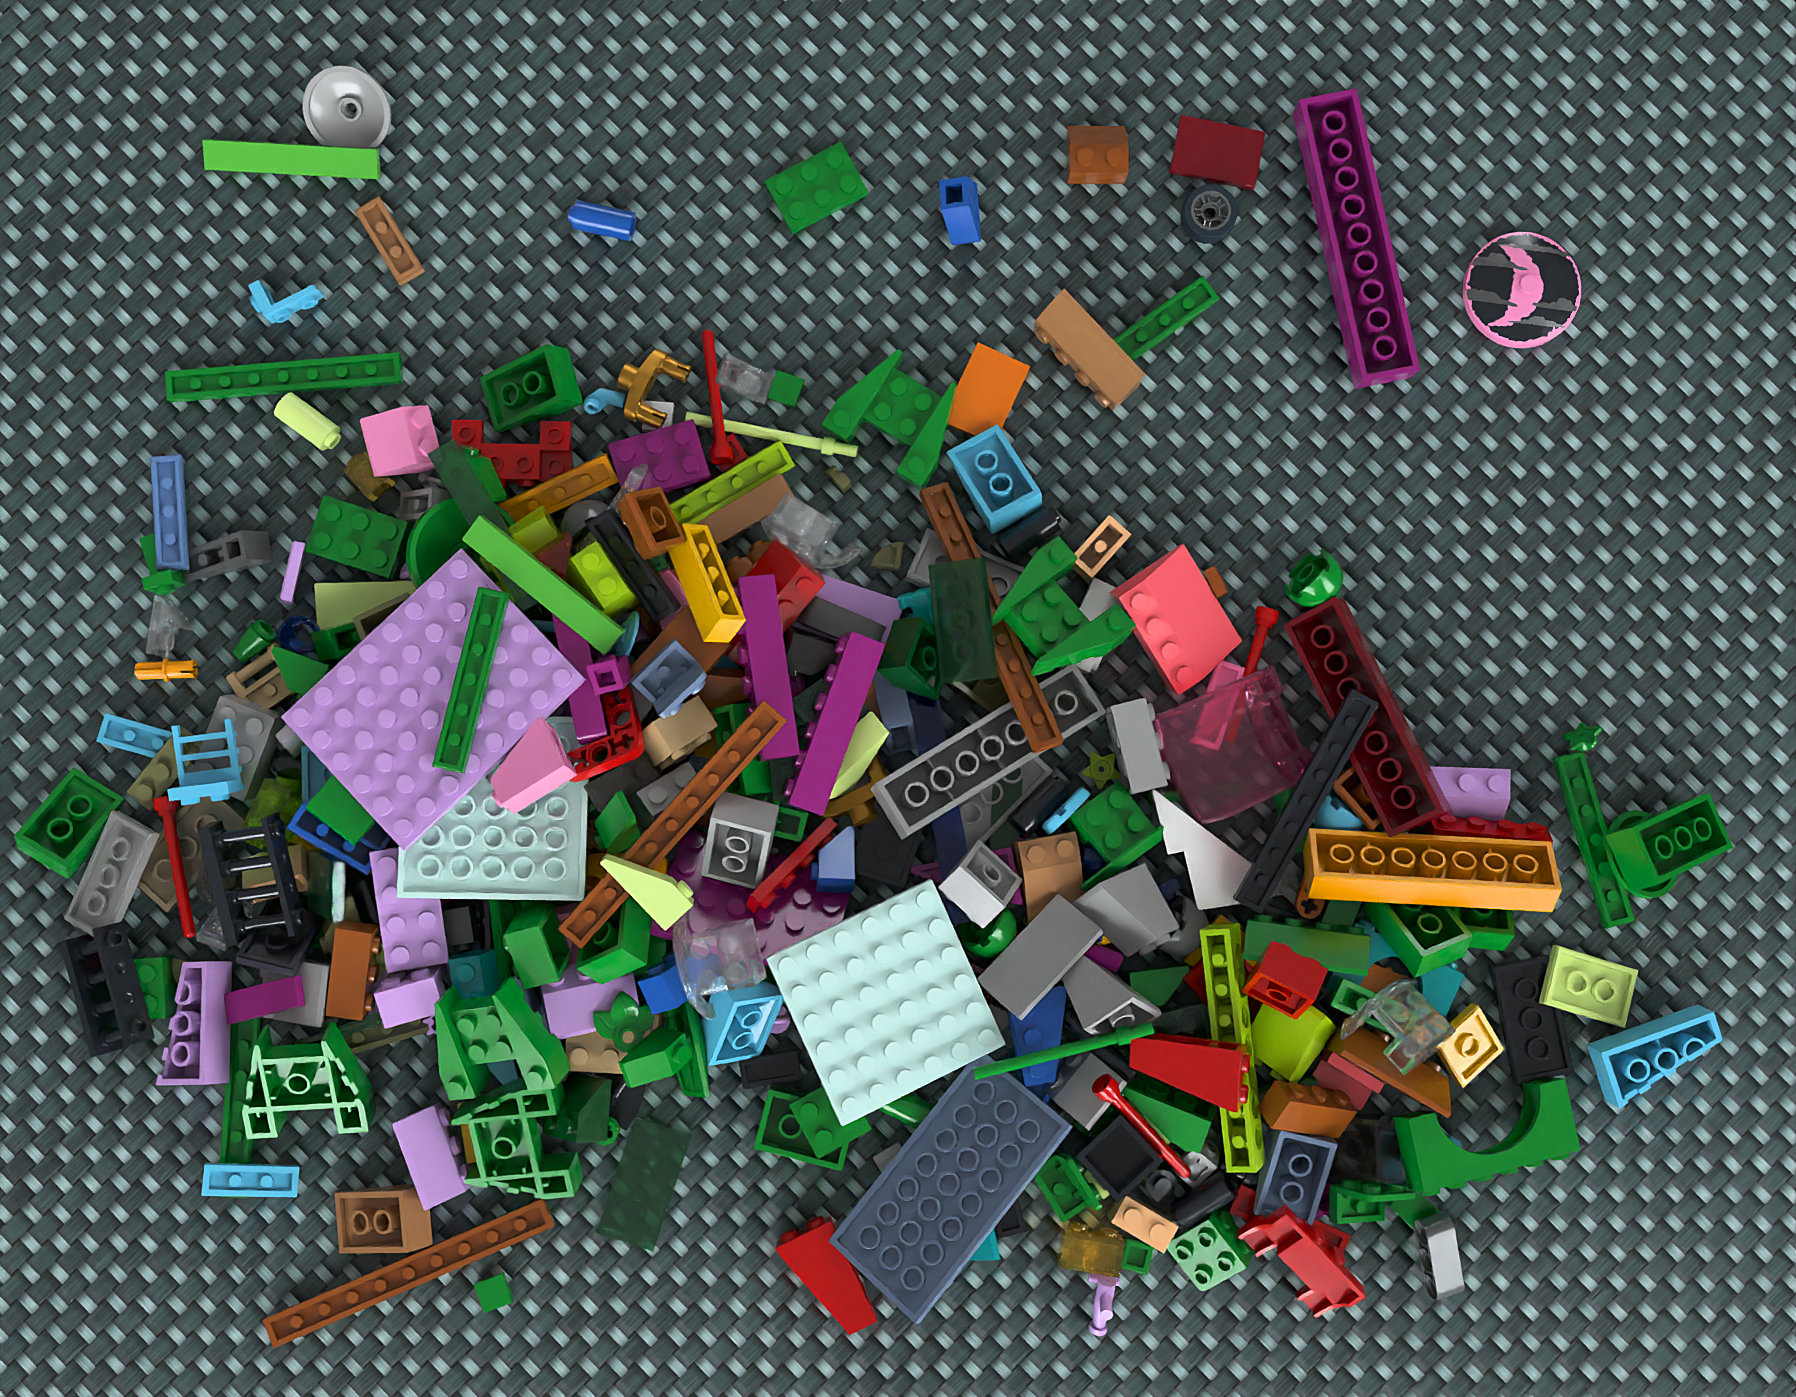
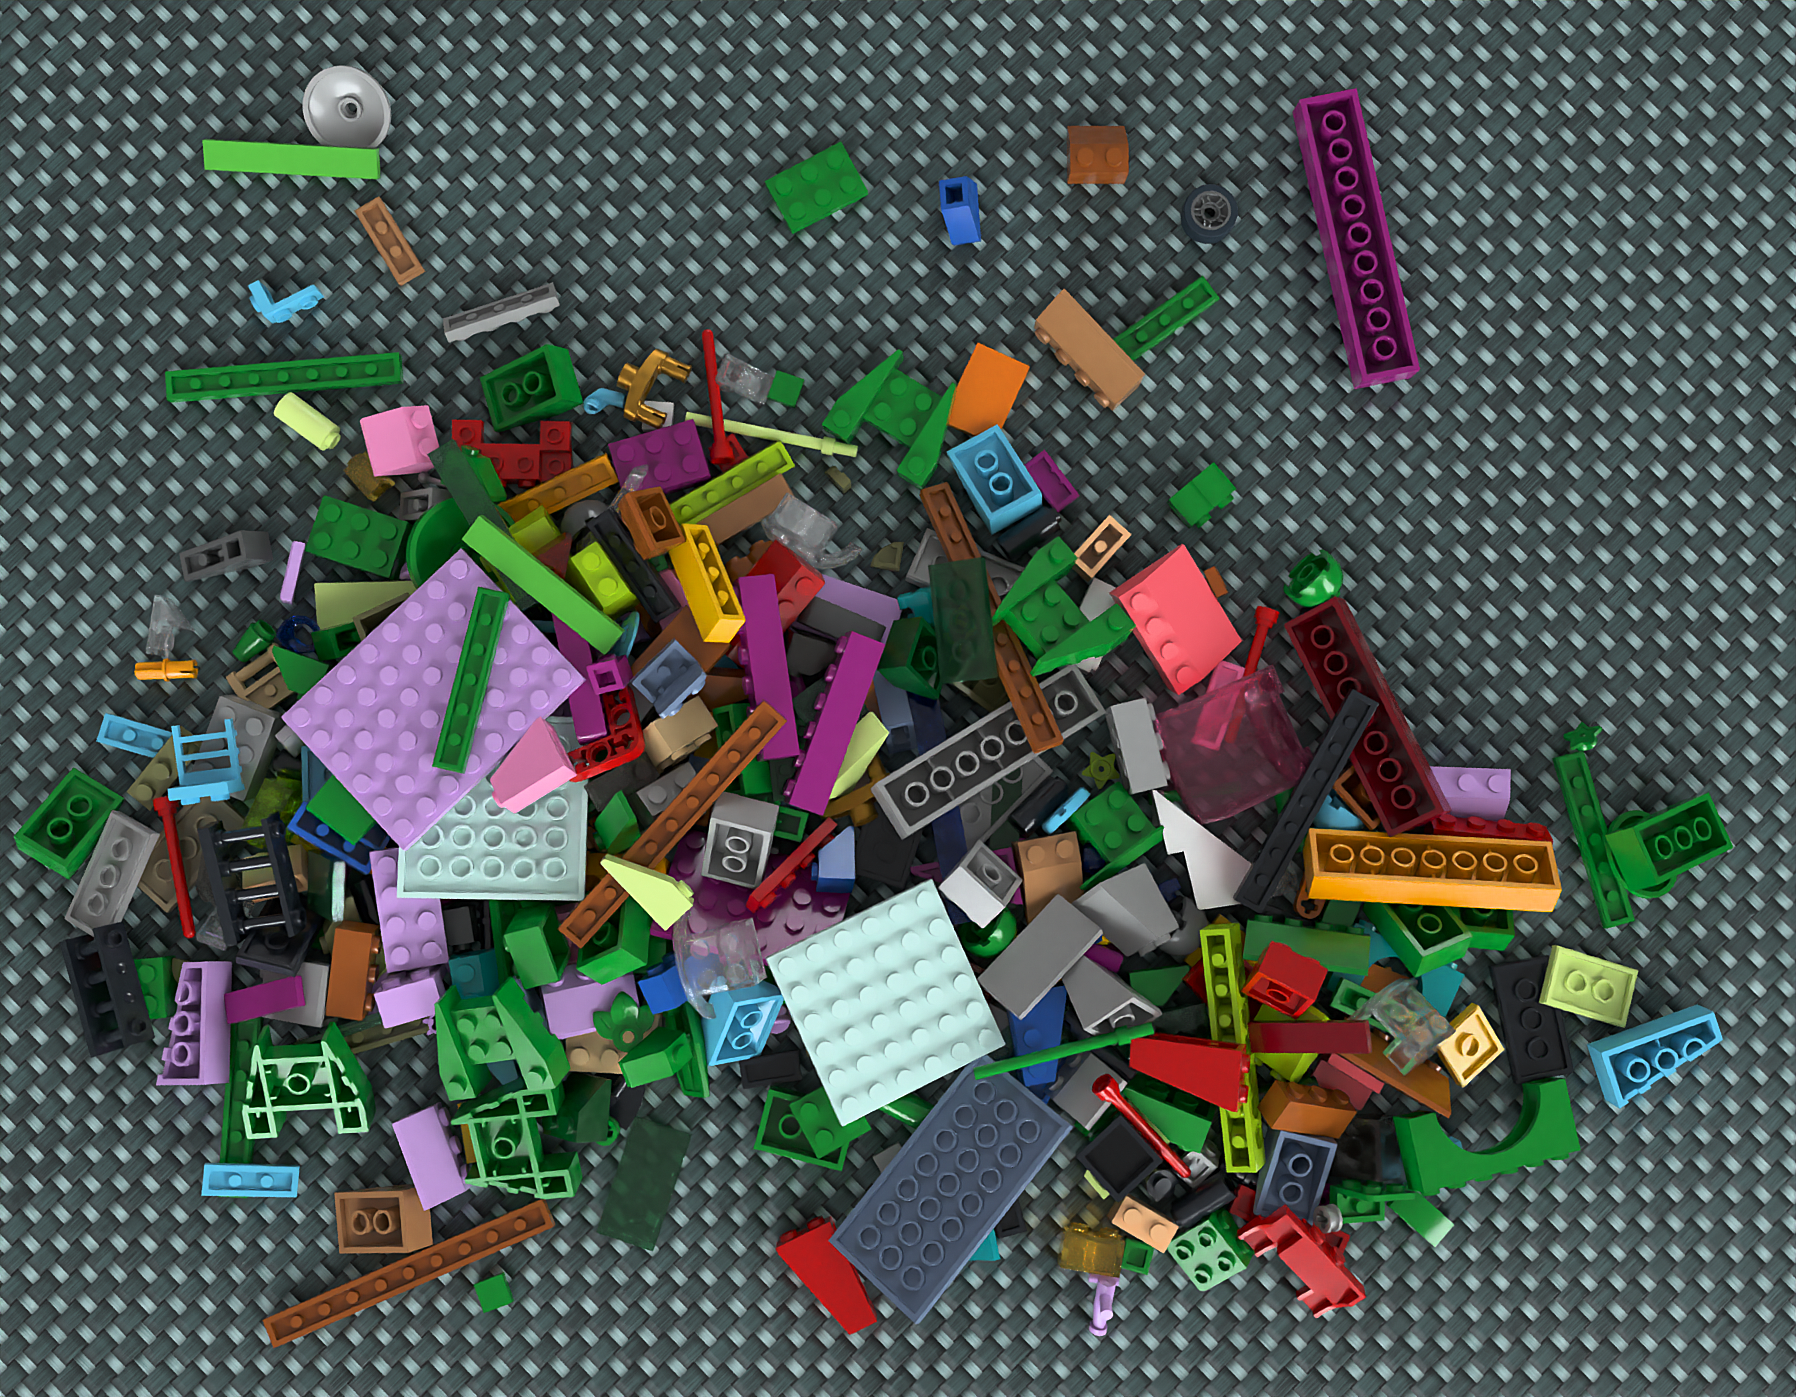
green bracket [140,533,186,596] -> none
medium blue tile [150,454,190,572] -> none
blue brick [568,200,636,241] -> none
green bracket [1033,1151,1102,1223] -> none
dark red tile [1169,115,1266,190] -> none
beam [1414,1211,1464,1301] -> none
dish [1463,232,1581,348] -> none
none -> light grey plate [443,282,560,342]
none -> magenta plate [1024,449,1080,513]
none -> green brick [1166,462,1236,529]
none -> dark red tile [1248,1020,1372,1054]
none -> light grey bush [1313,1204,1343,1234]

